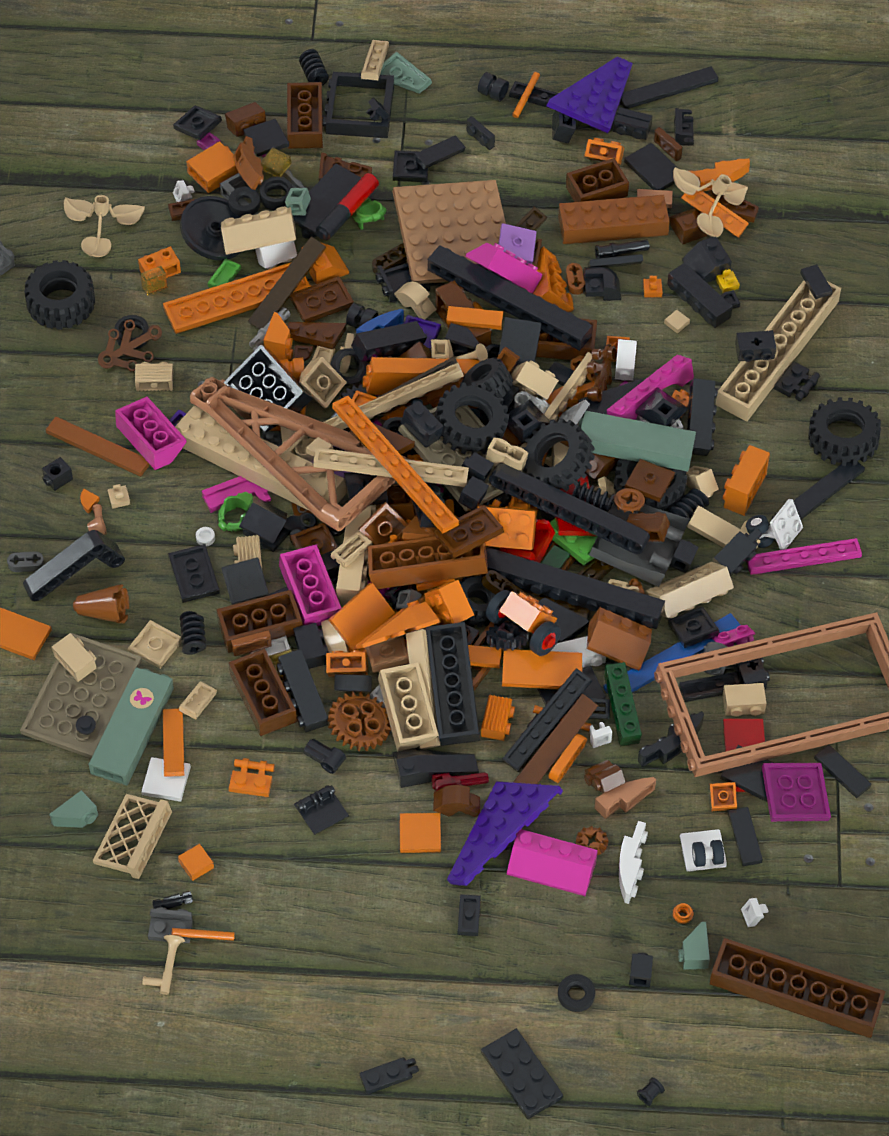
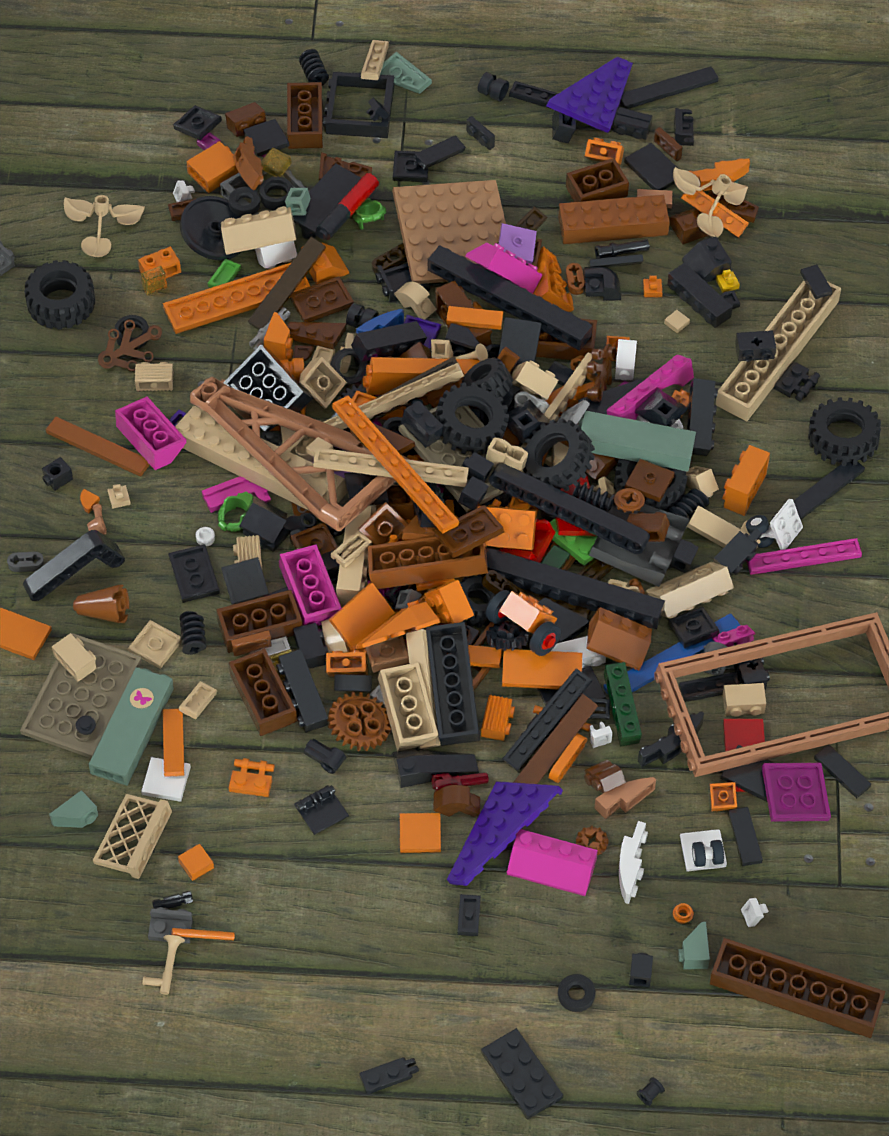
orange bar [512,72,540,118] -> none

